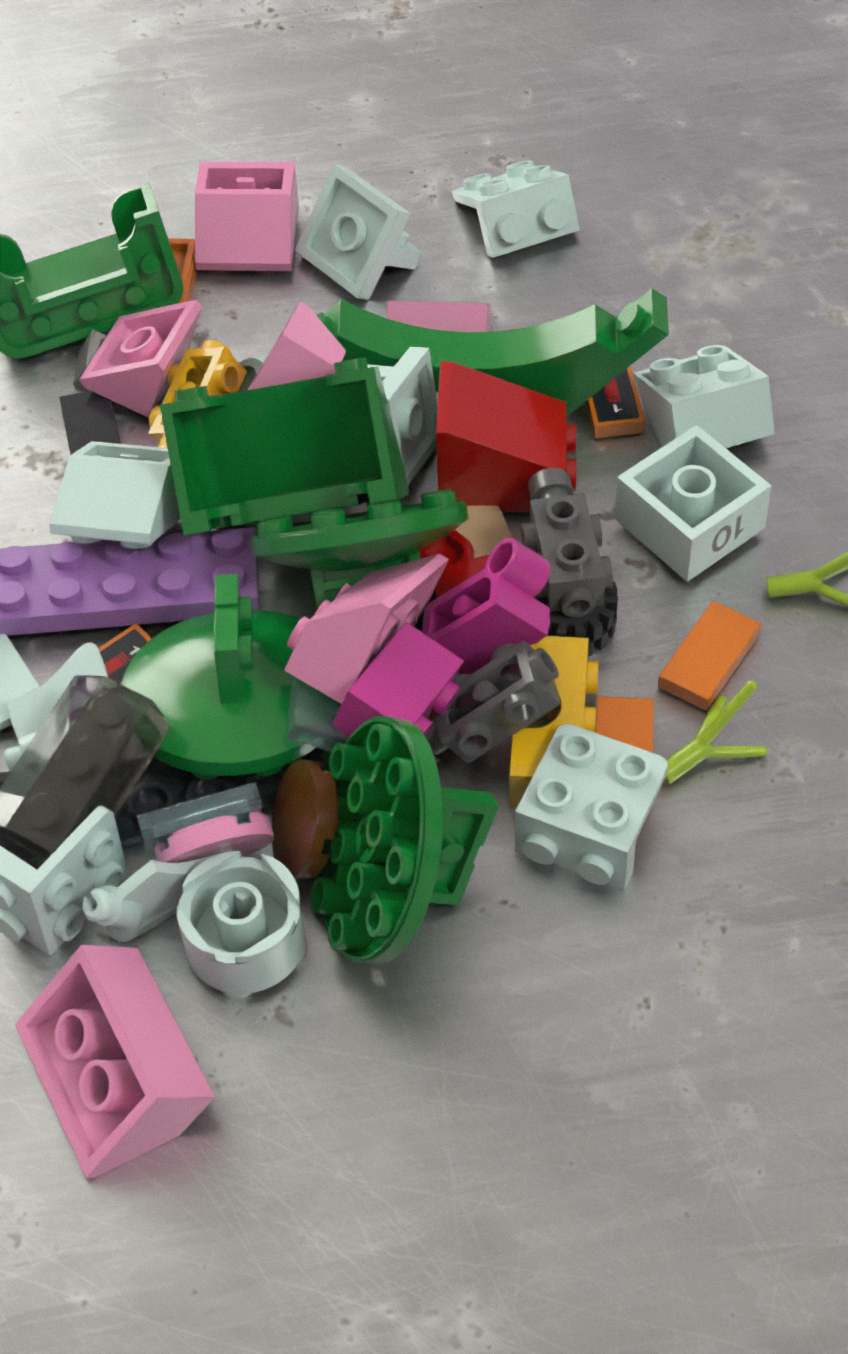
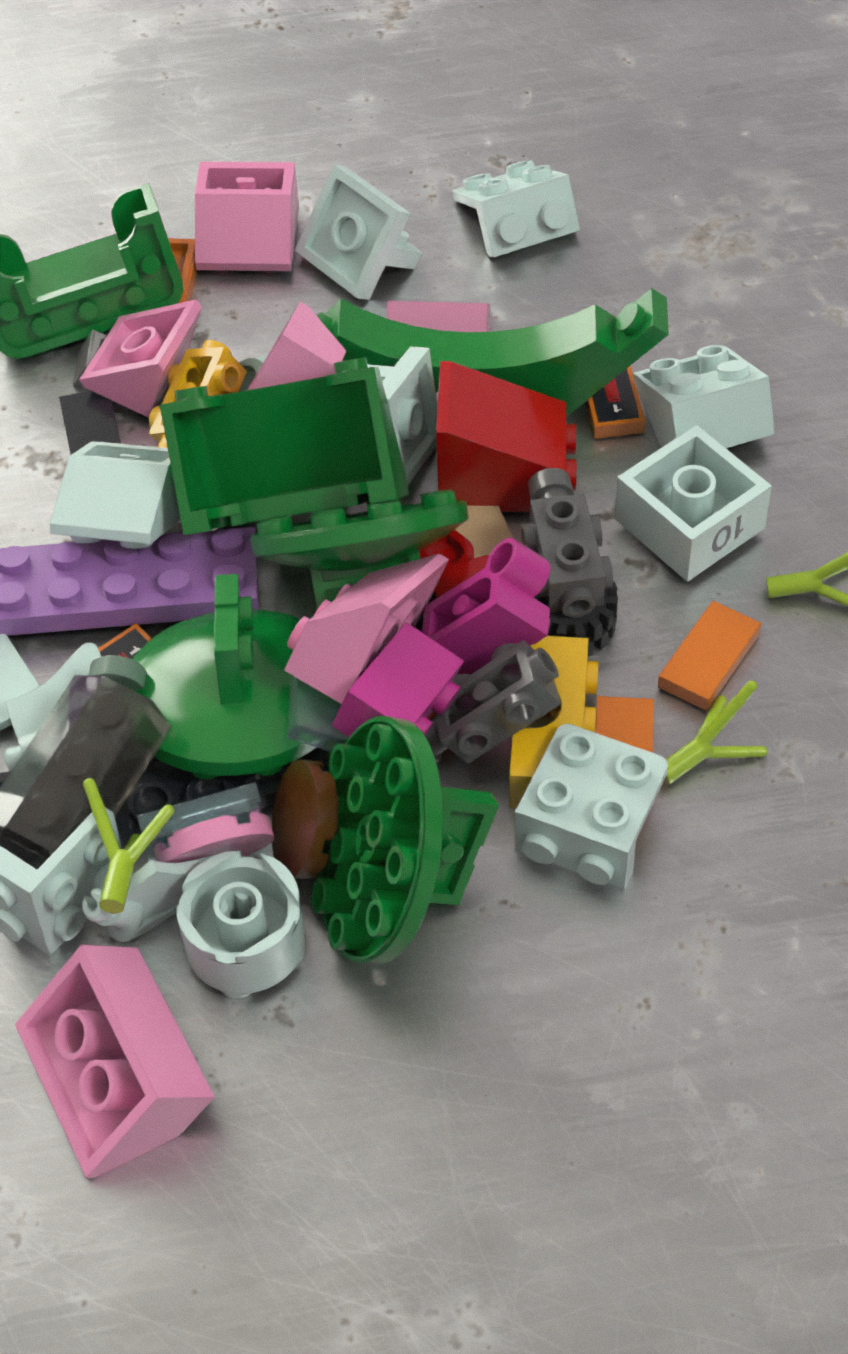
none -> lime plant [83,778,174,914]
none -> sand green tile [87,655,147,701]

